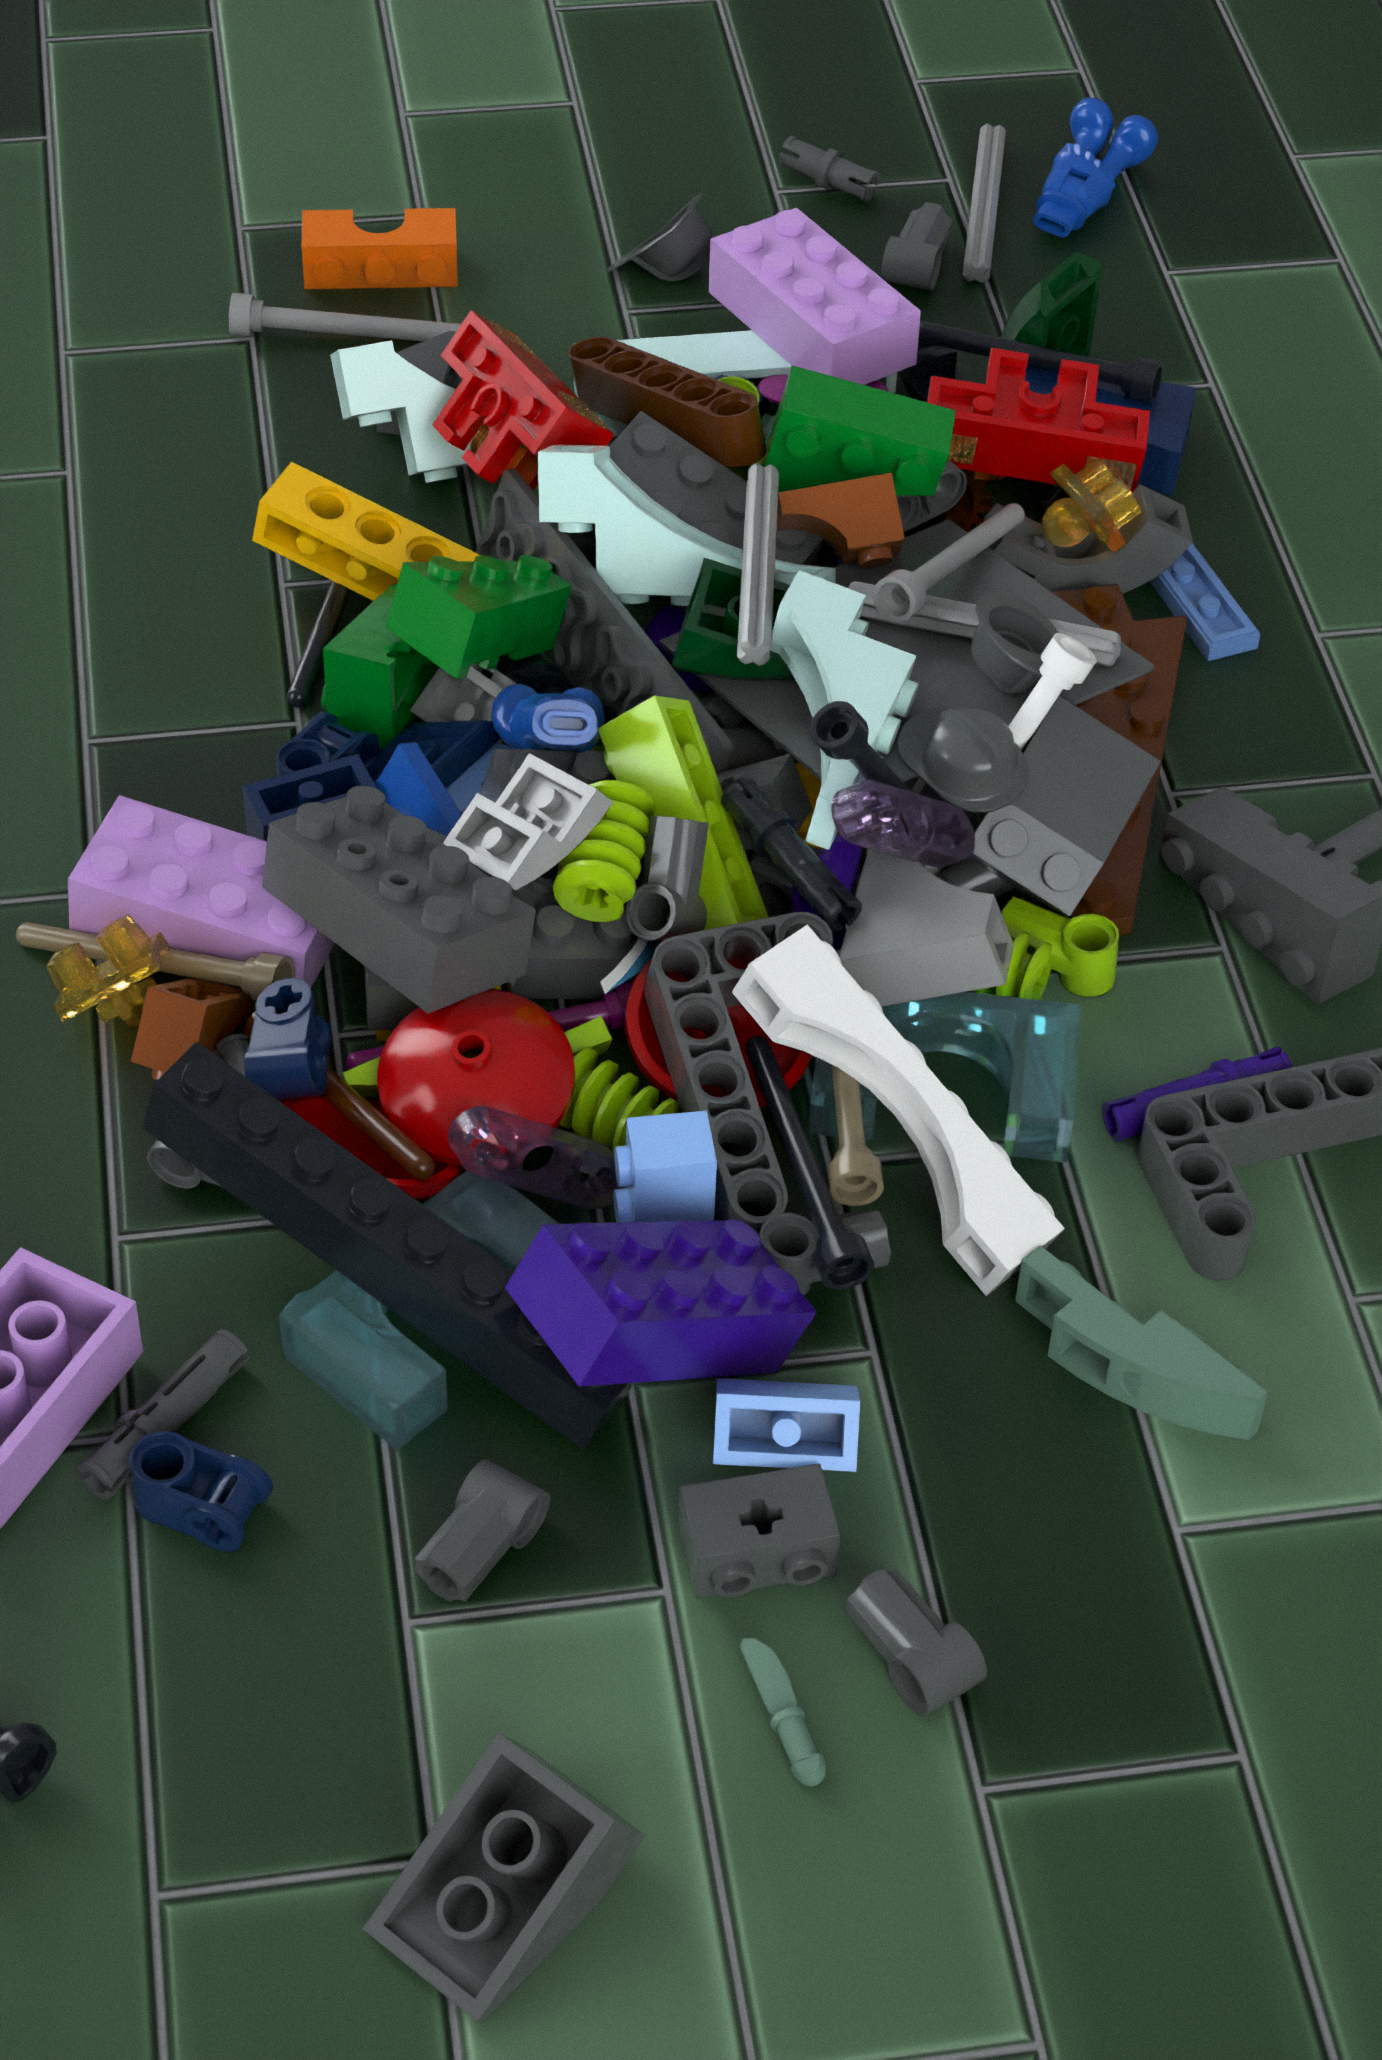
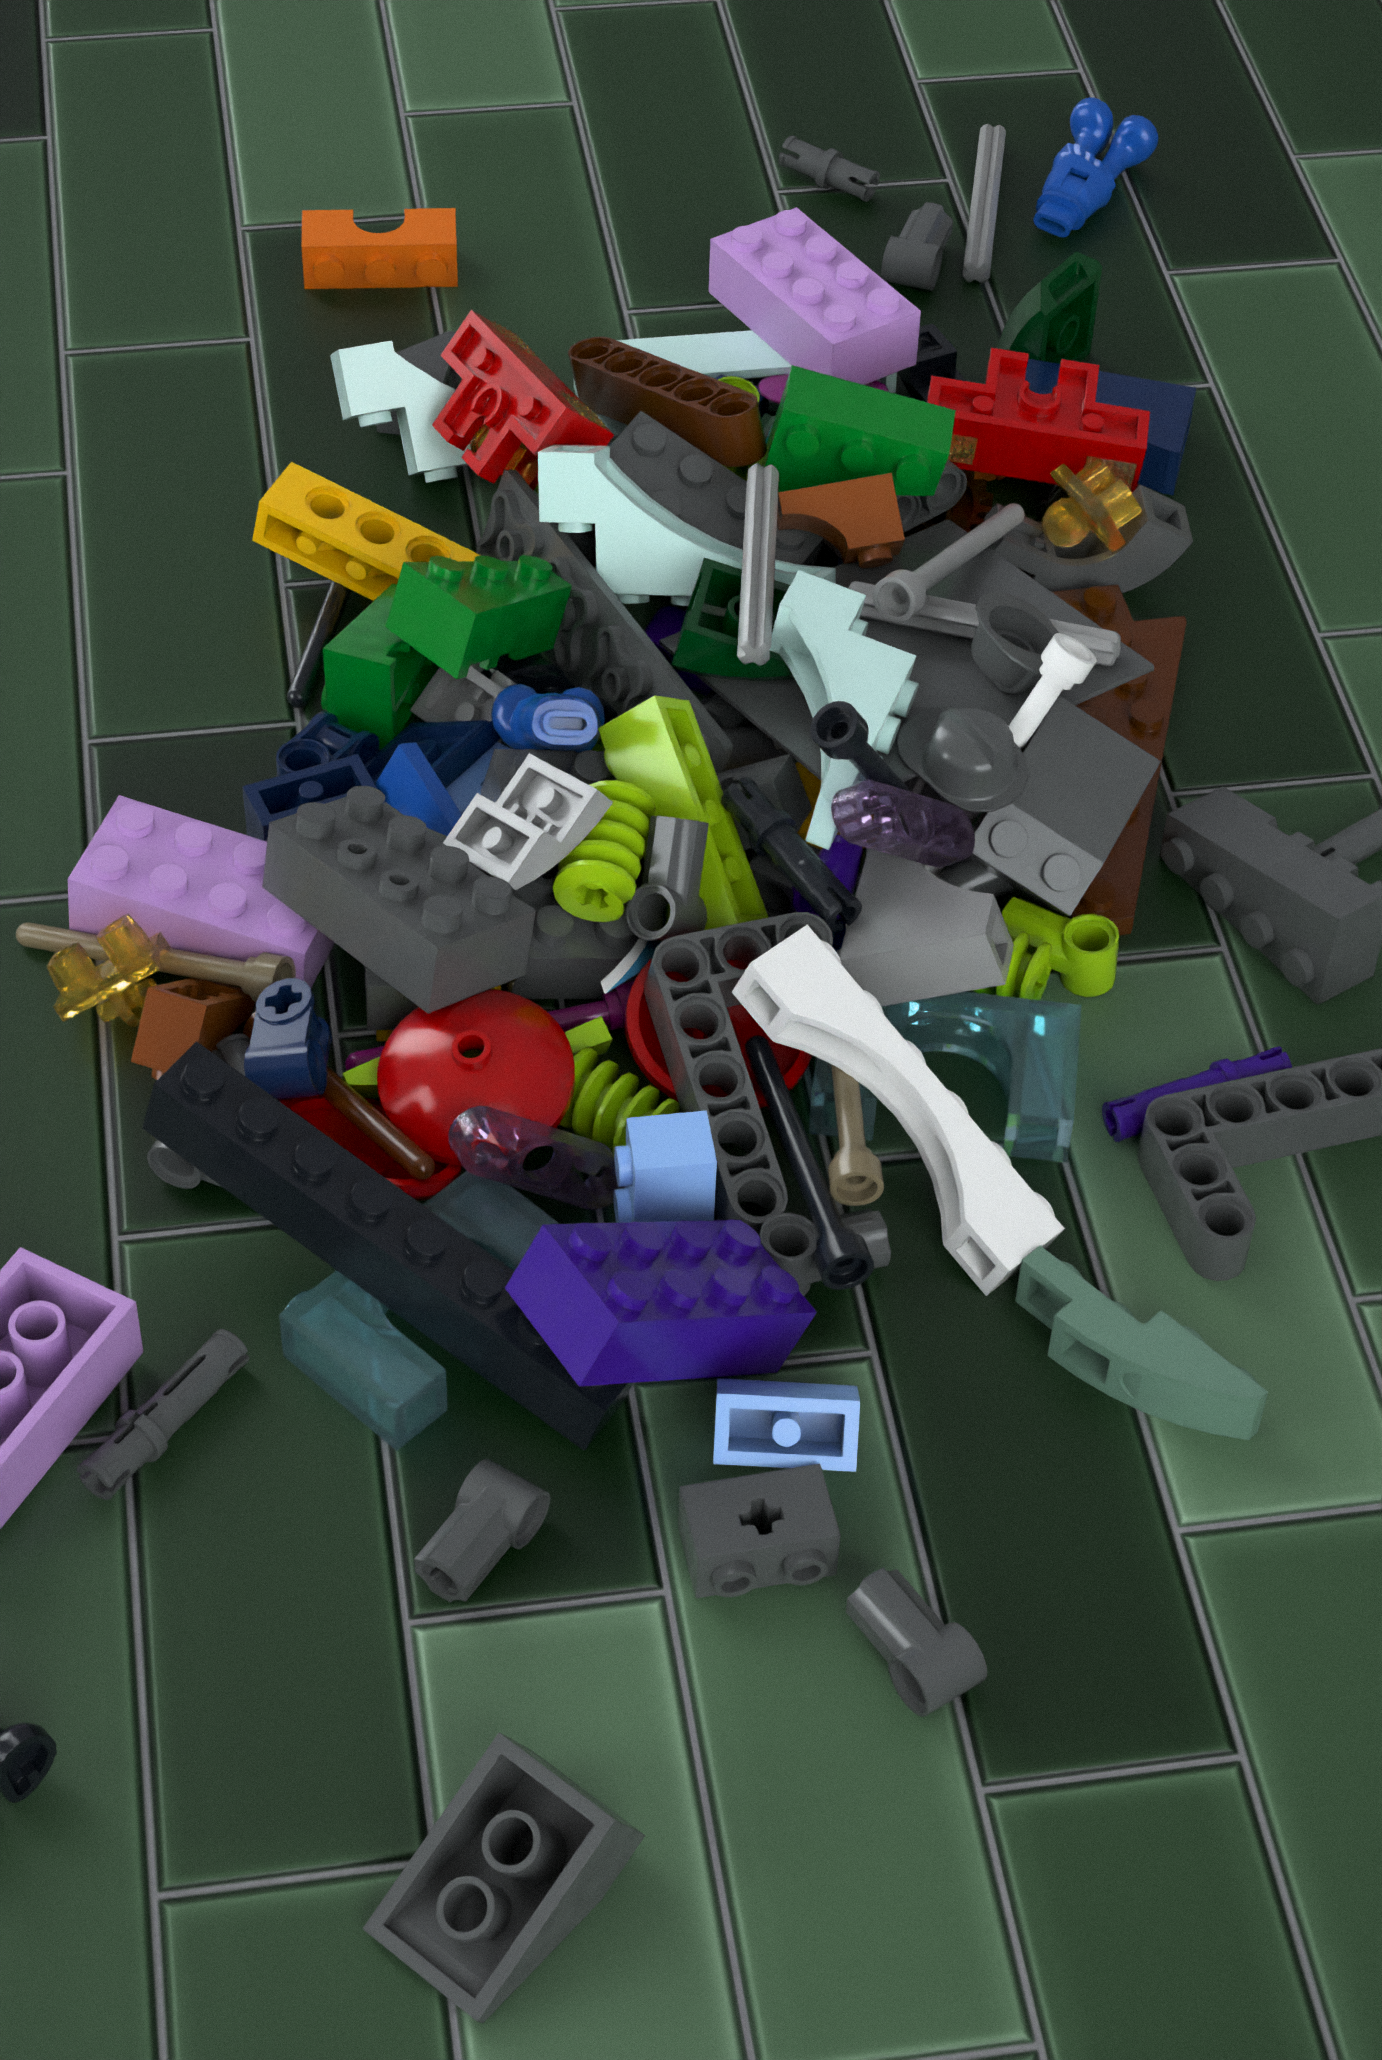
dark blue piece [130,1431,274,1552] -> none
light grey piece [229,292,461,342] -> none
dark grey piece [605,193,716,281] -> none
sand green piece [740,1638,826,1787] -> none
black piece [918,321,1163,404] -> none
medium blue tile [1118,506,1260,662] -> none

